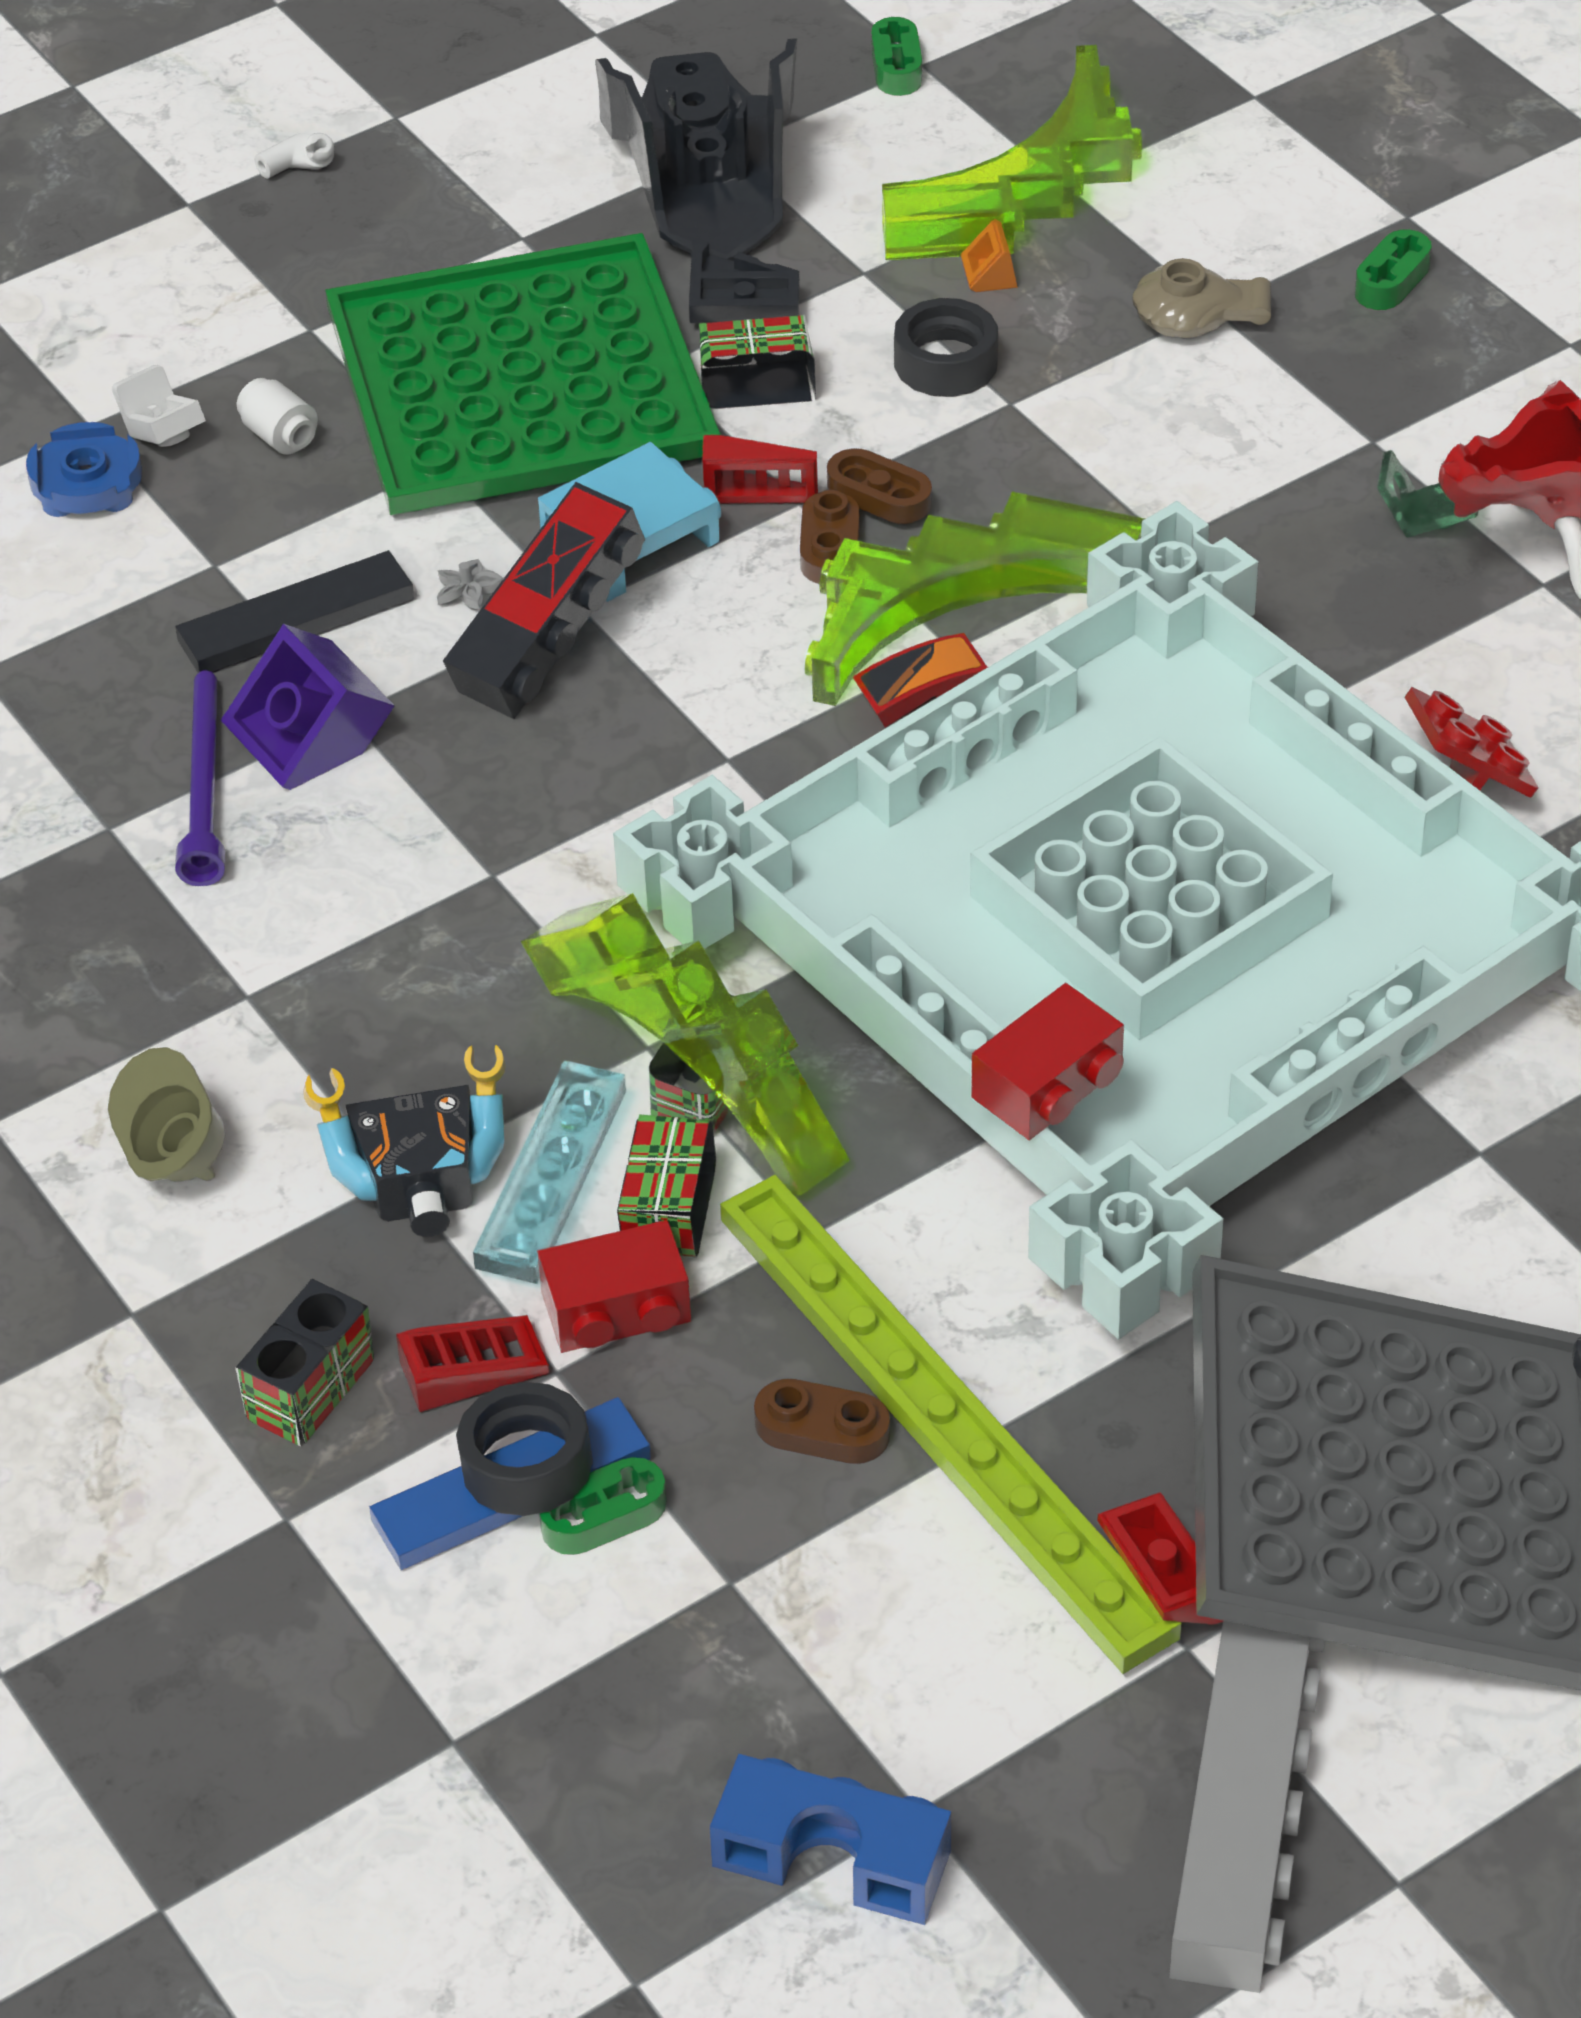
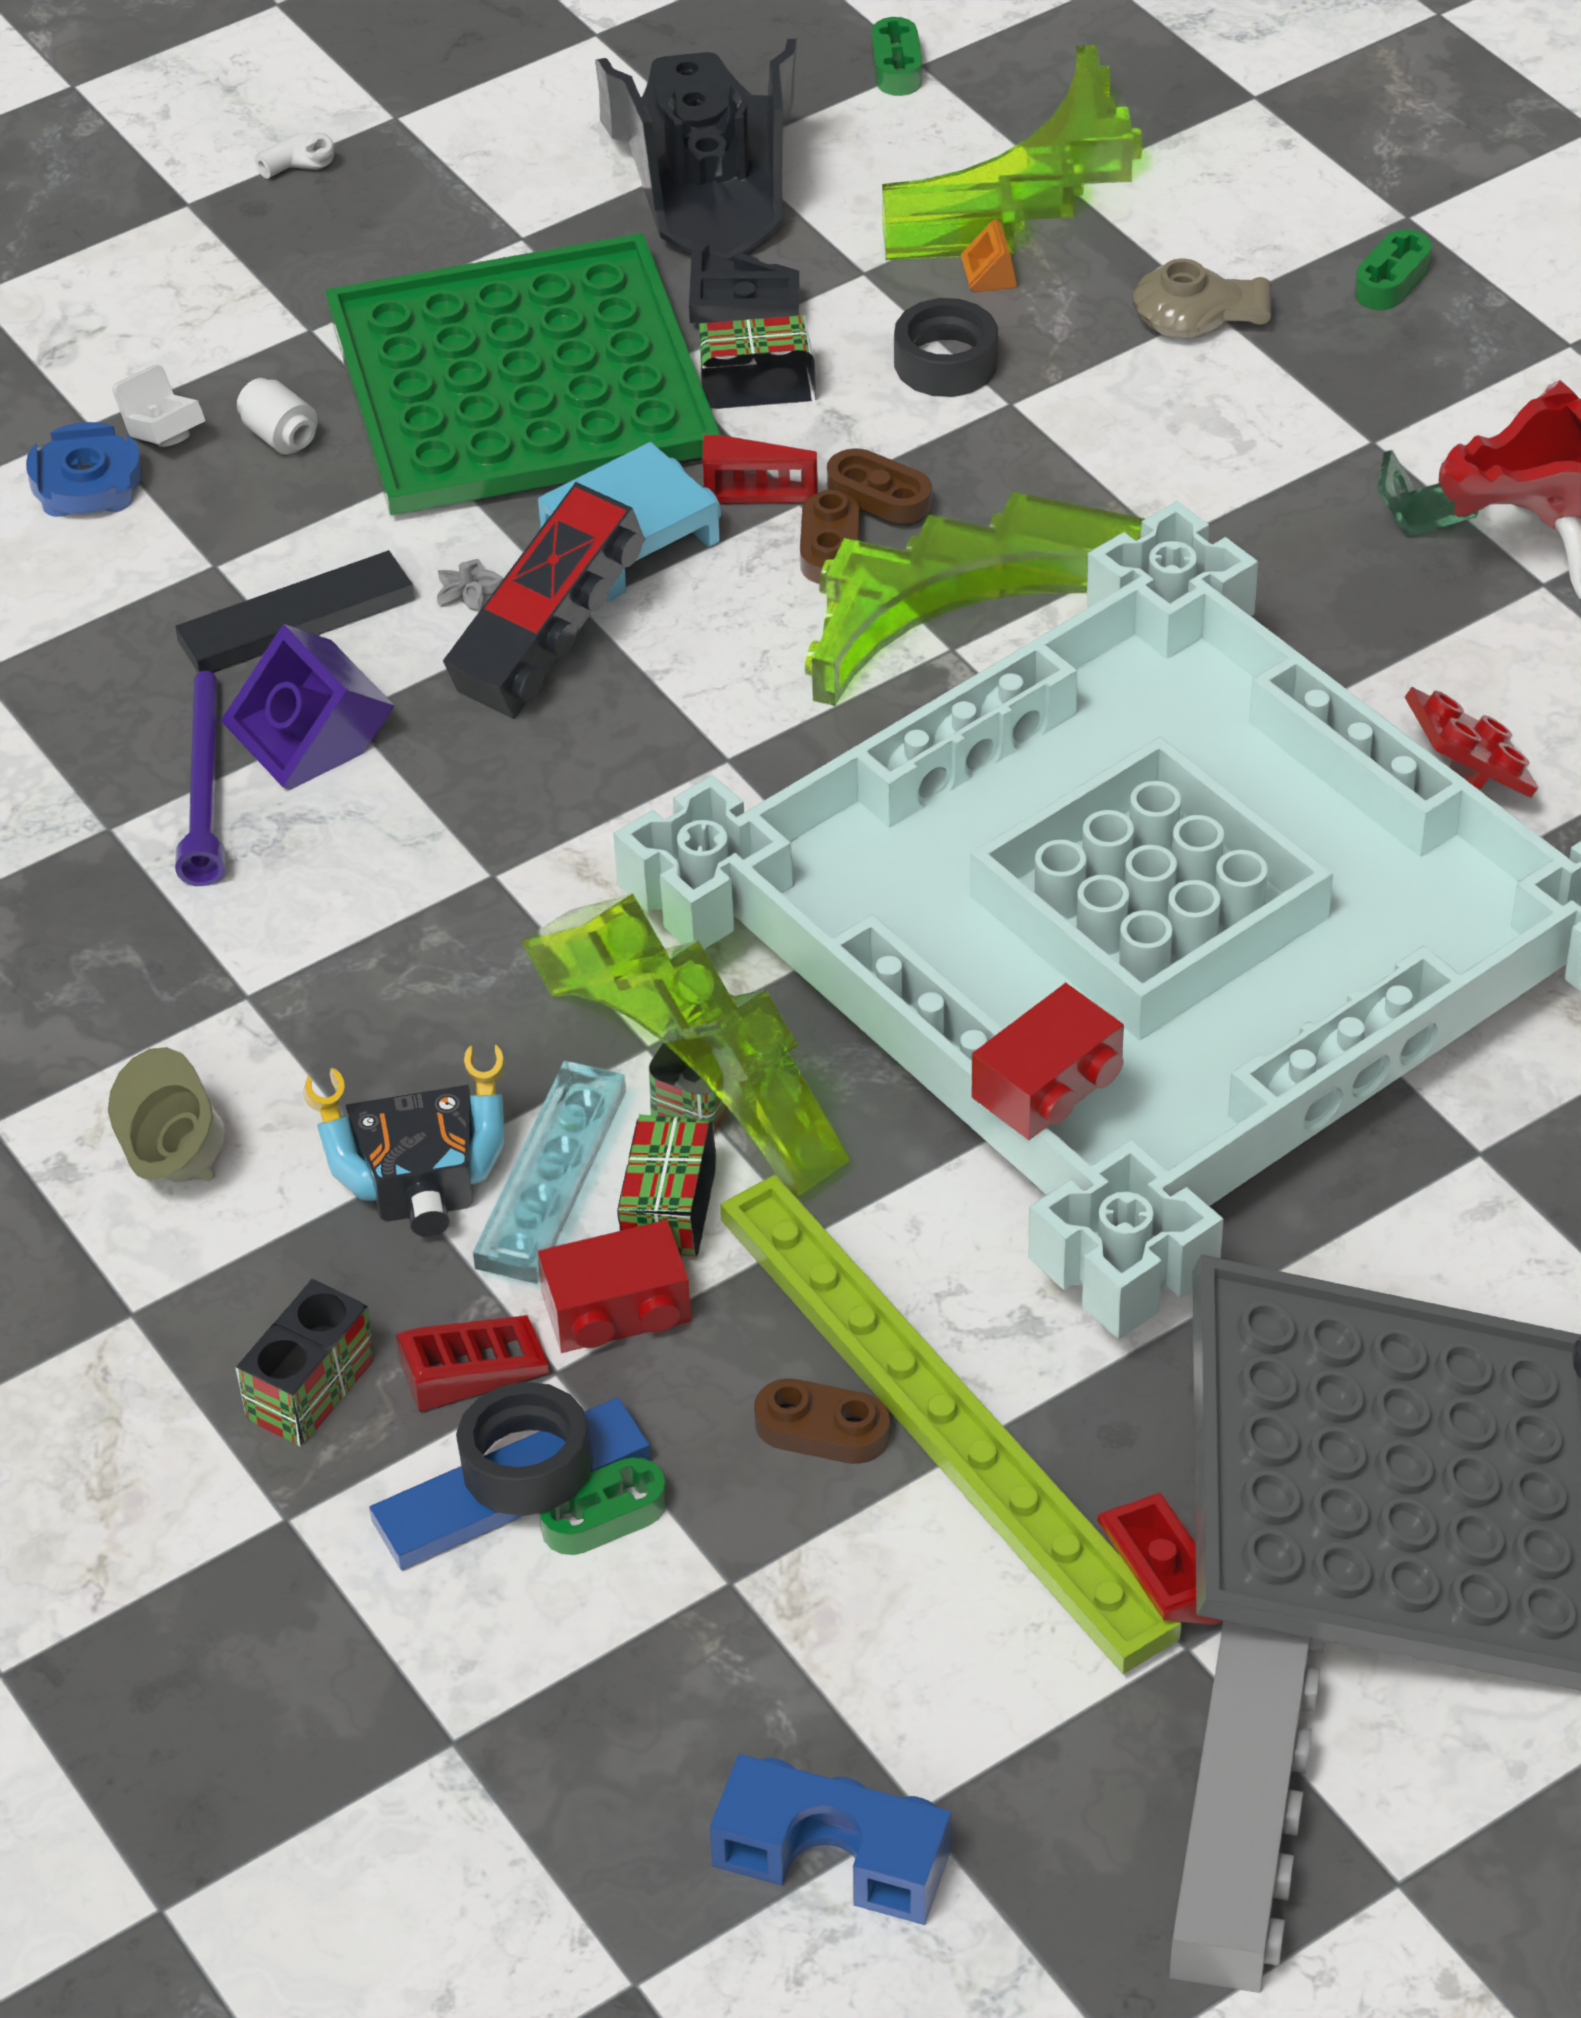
slope [853,633,988,727] -> none

